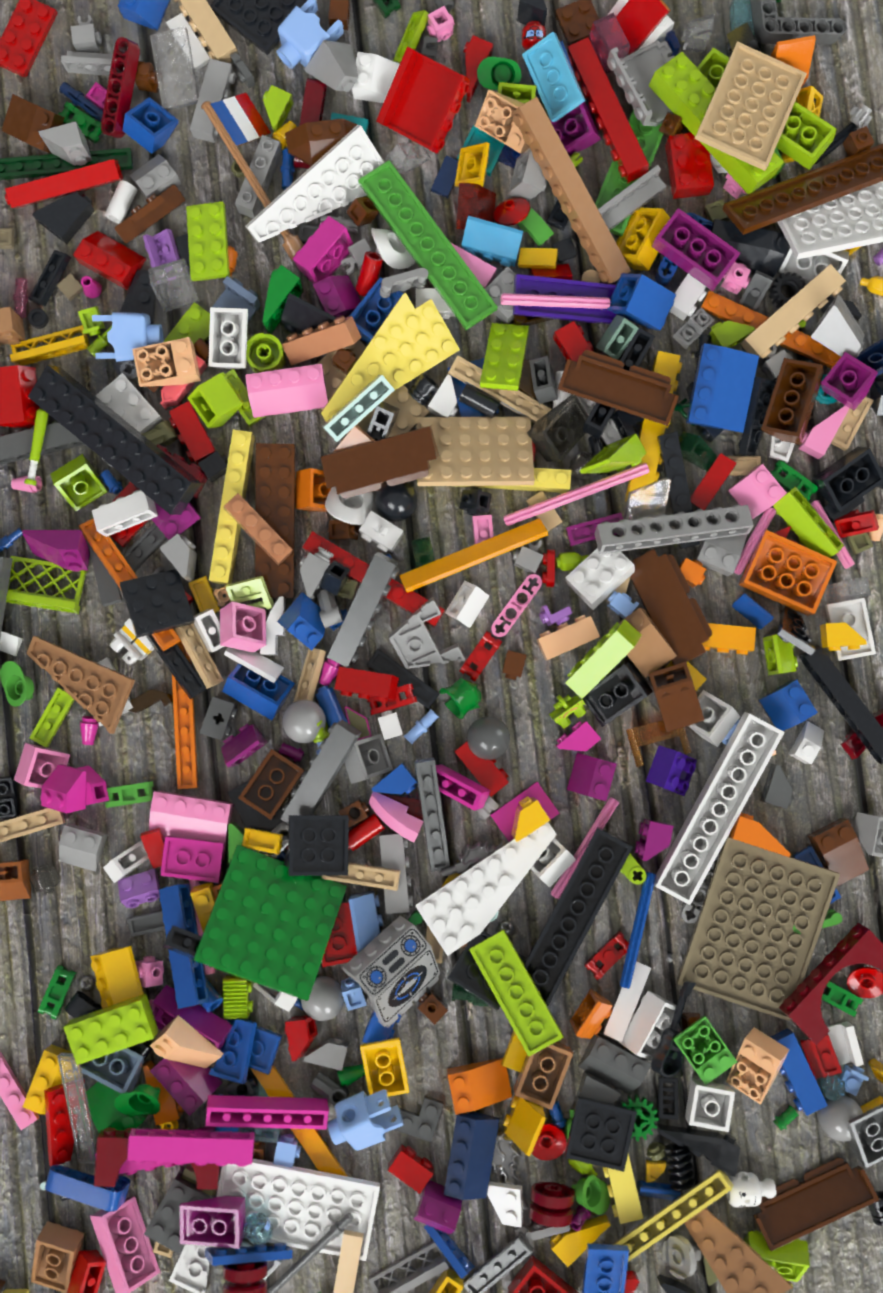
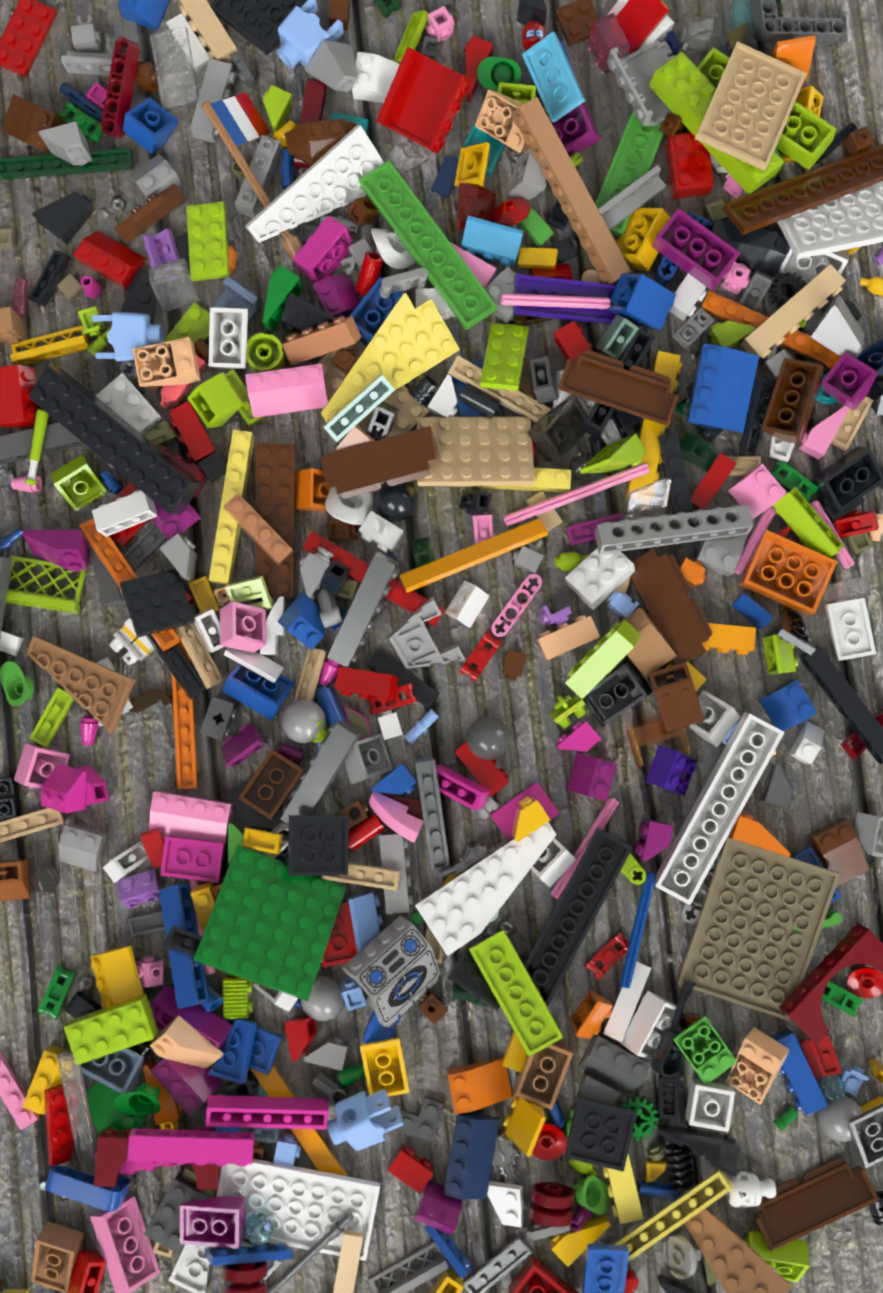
red brick [5,159,124,209] -> none
black tile [28,308,49,329] -> none
white pin [105,180,137,224] -> none
bright green plate [105,781,154,808] -> none
green helmet [439,678,481,719] -> none
clear blue tile [498,145,522,168] -> none
red plate [542,549,555,588] -> none
red brick [568,37,649,183] -> none
yellow slope [820,622,867,651] -> none
white panel [827,1021,864,1067] -> none
light grey gear [849,103,872,128] -> none

